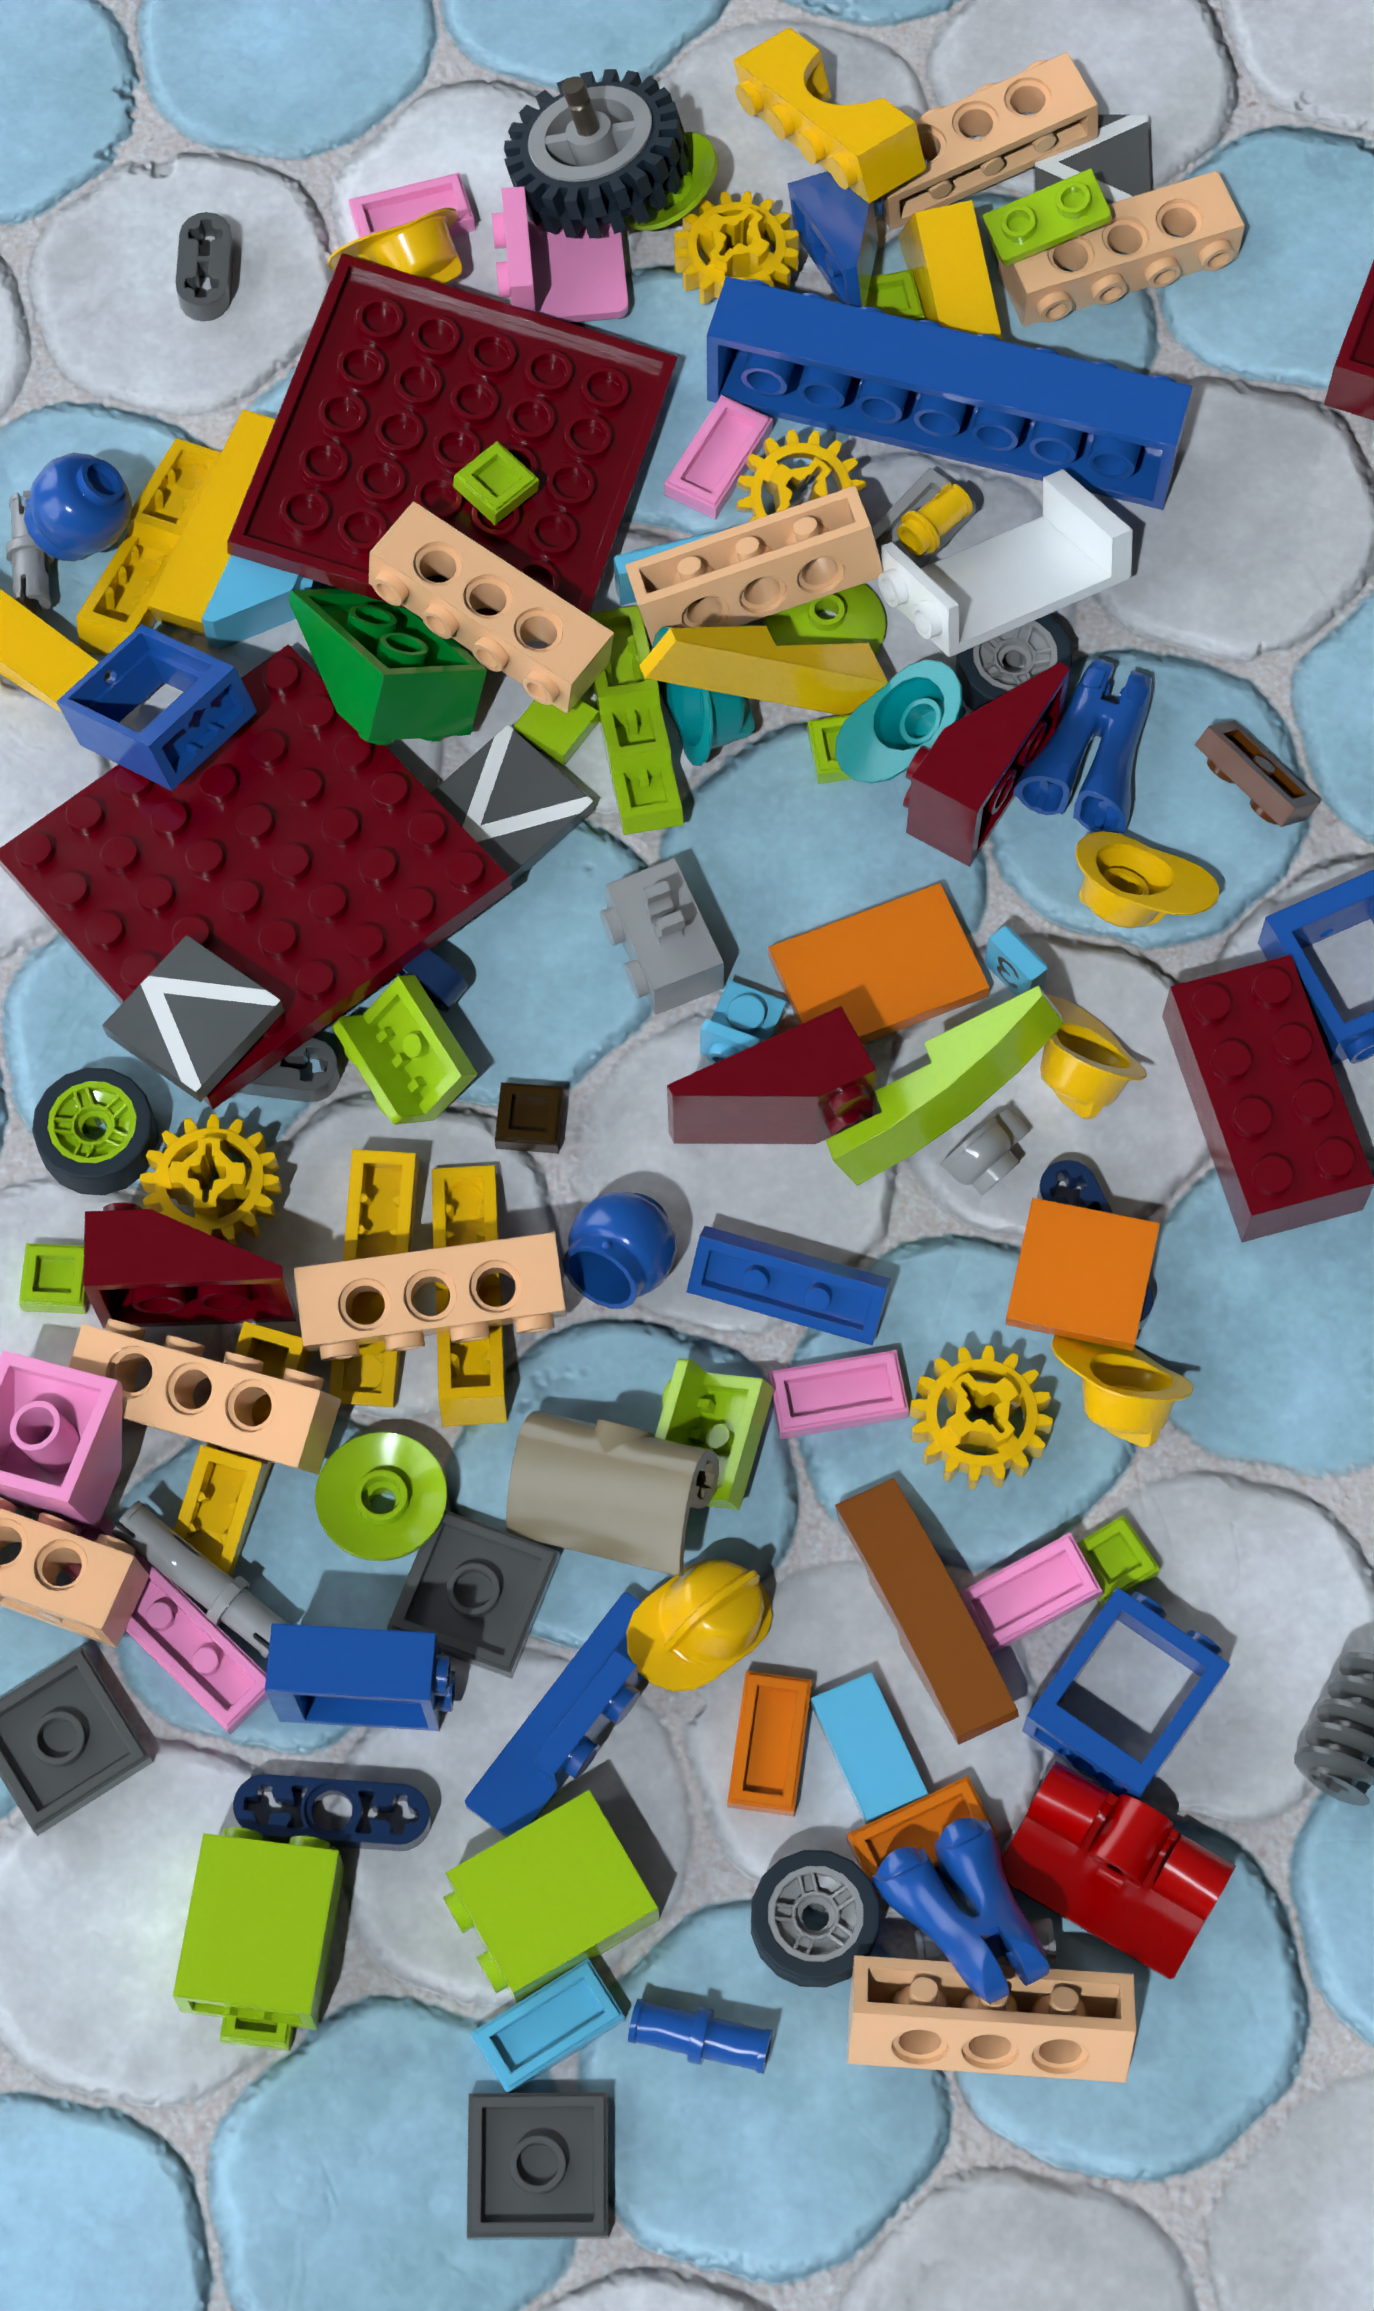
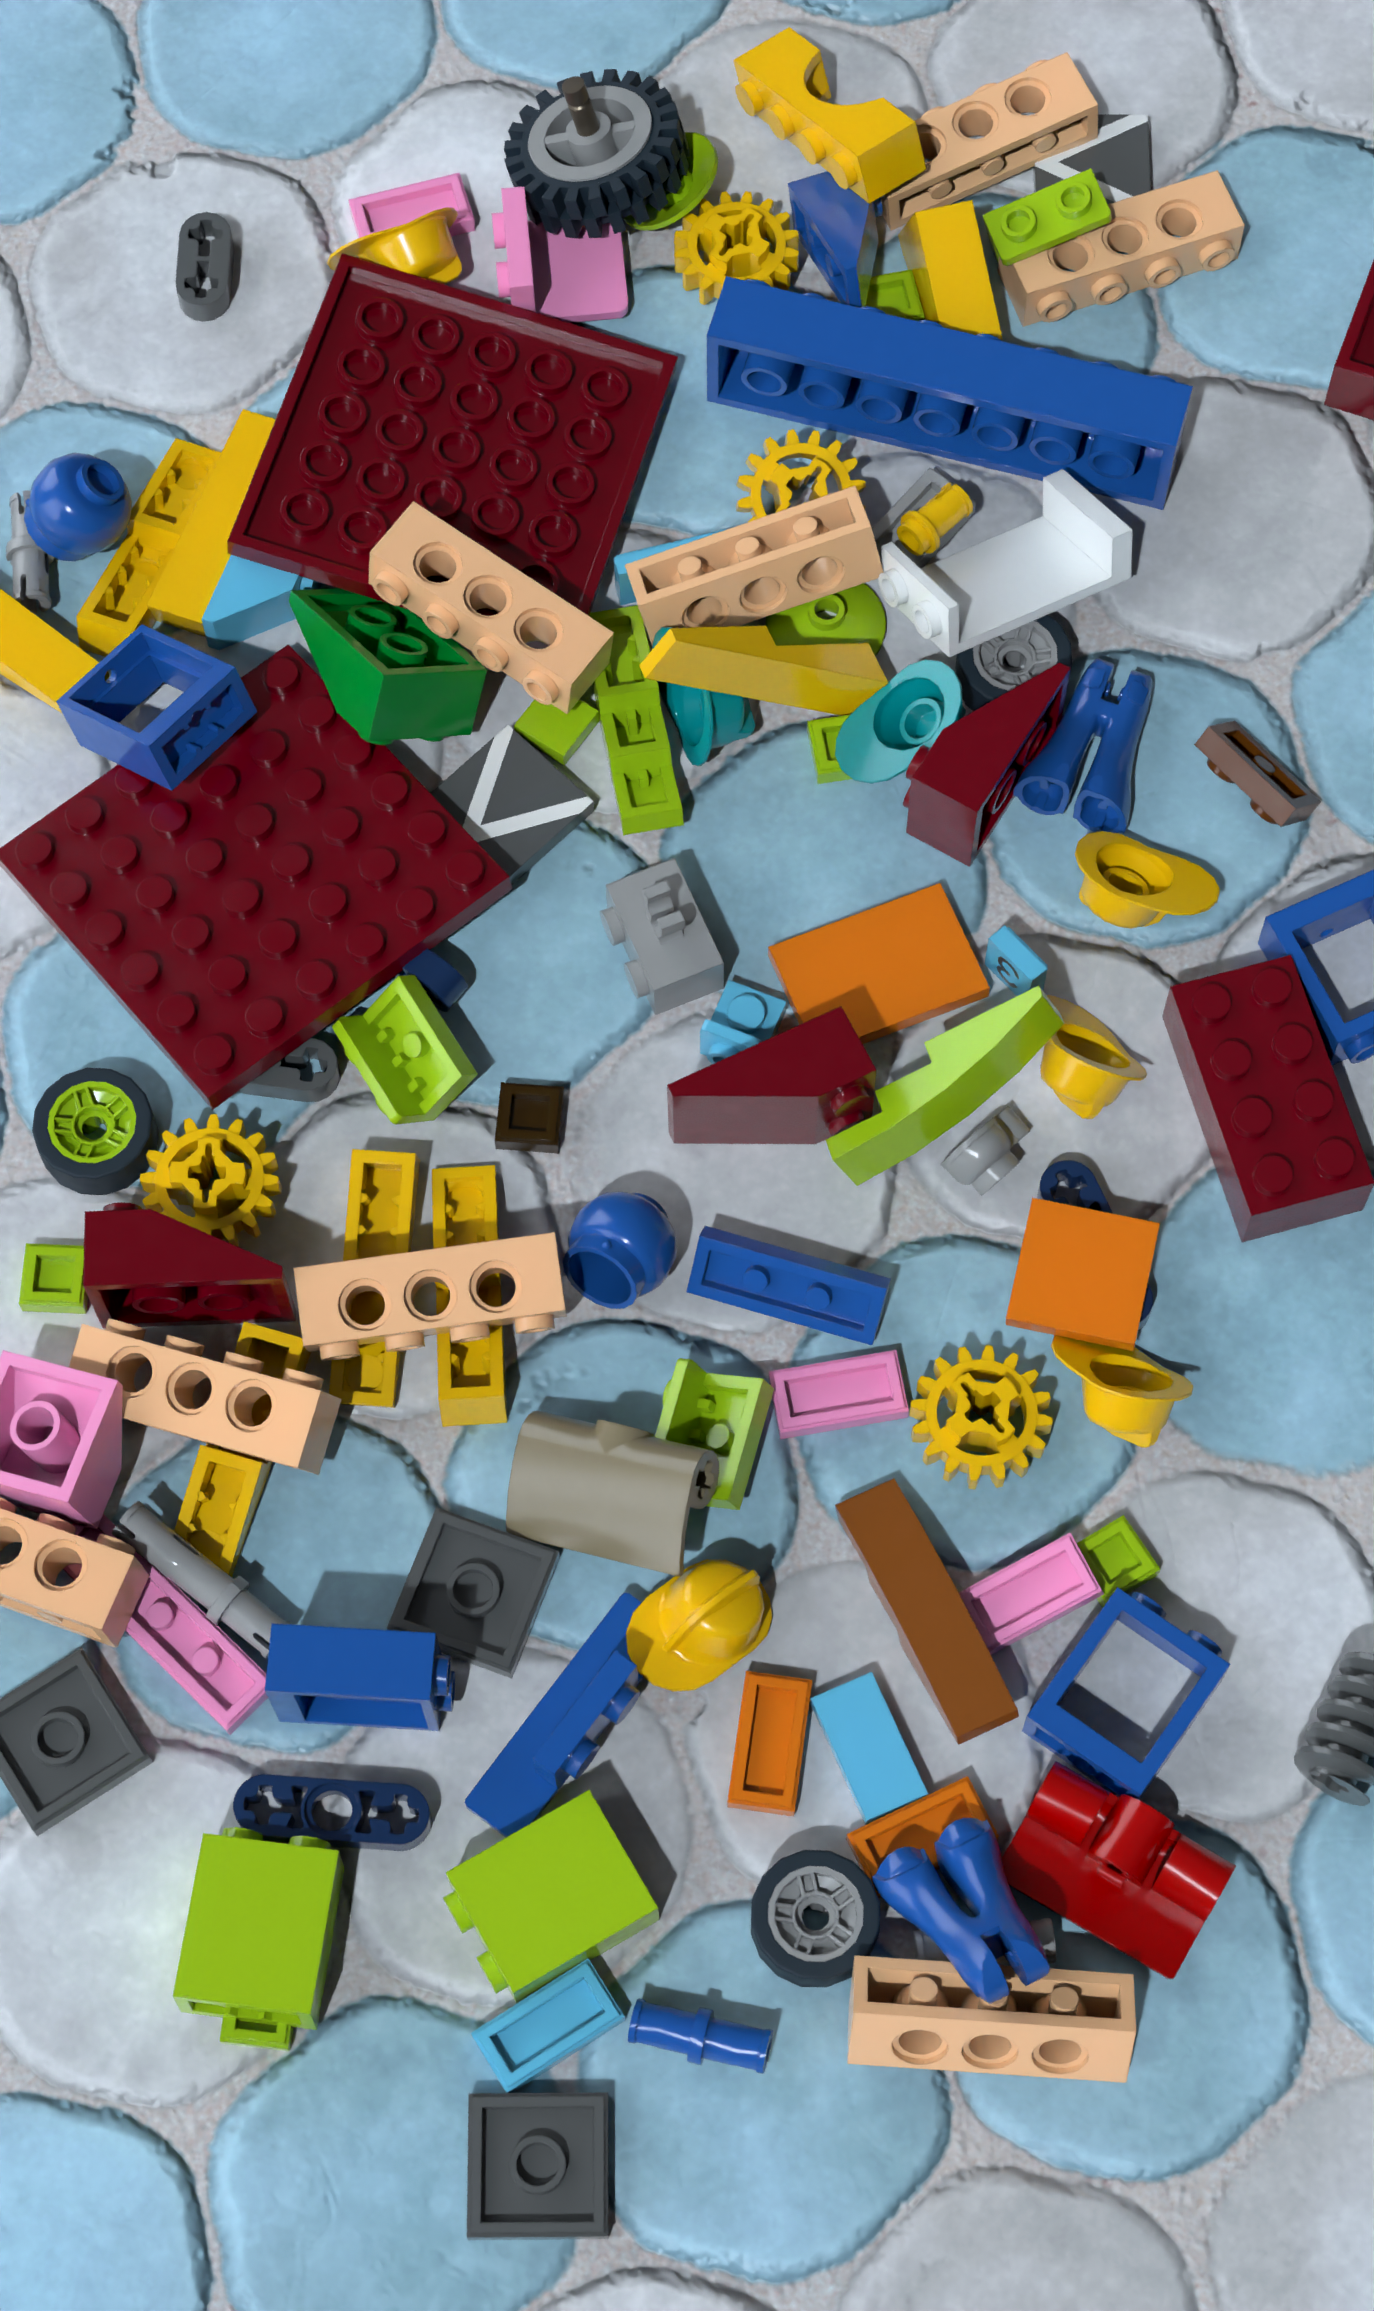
dark grey tile [102,935,285,1102] -> none
lime dish [315,1432,448,1561] -> none
lime tile [453,441,539,525] -> none
bright pink tile [664,395,773,520] -> none

